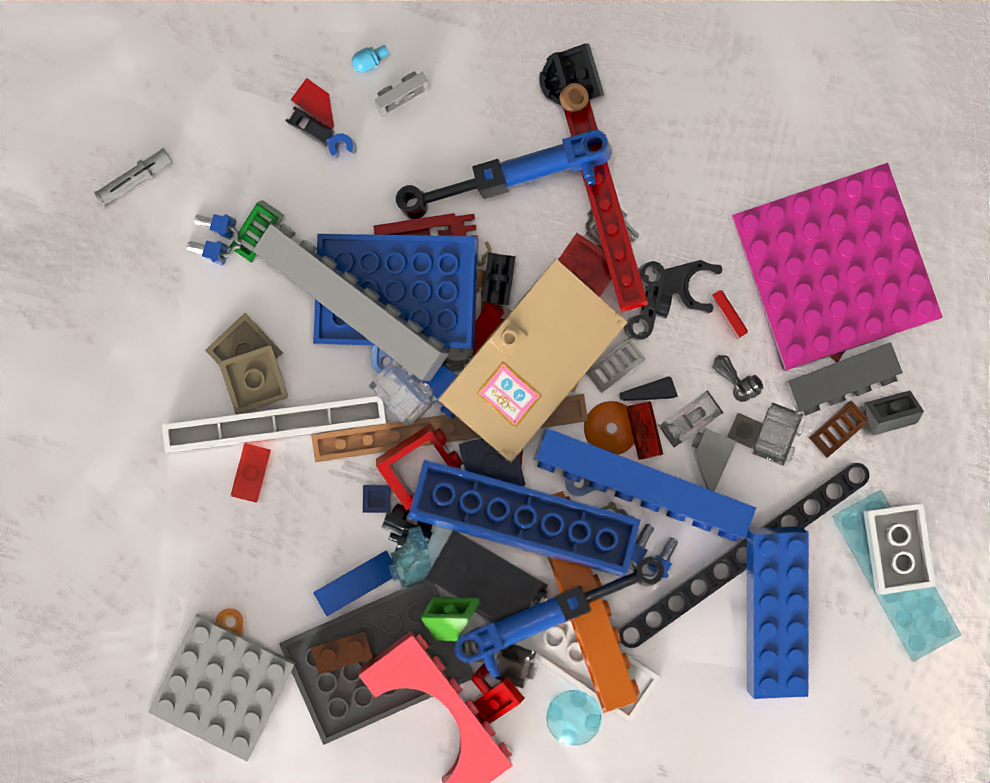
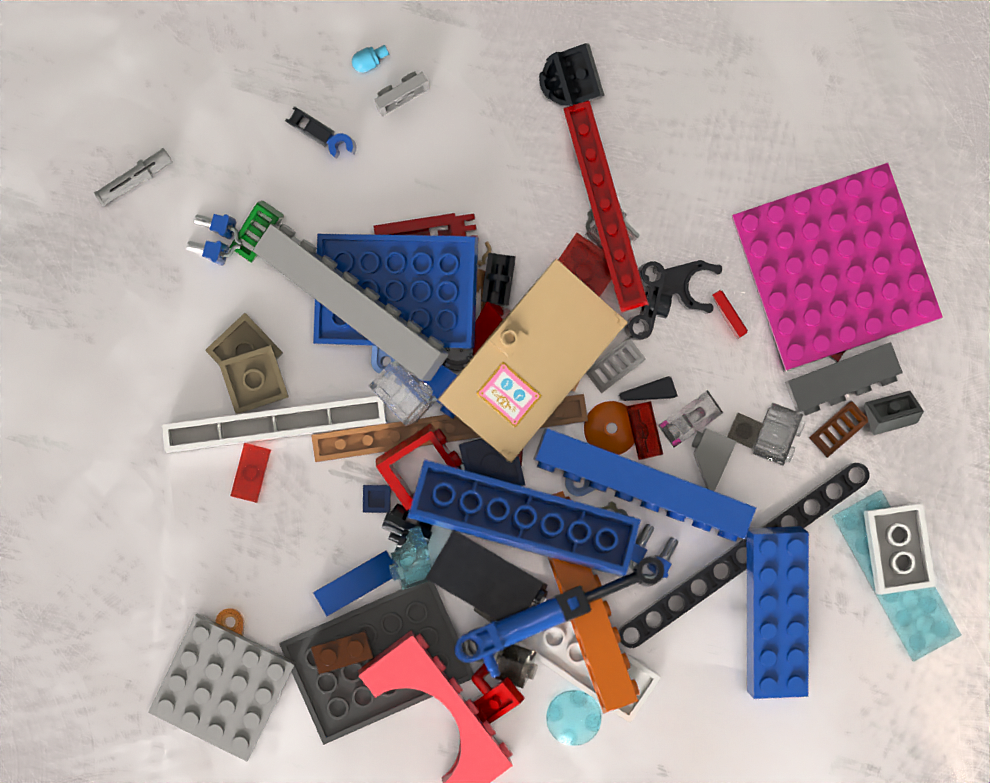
red tile [291,78,334,130] -> none
blue piece [396,130,612,219] -> none
bright green slope [421,597,480,641] -> none
medium nougat tile [560,83,589,112] -> none
dark grey piece [712,355,764,402] -> none

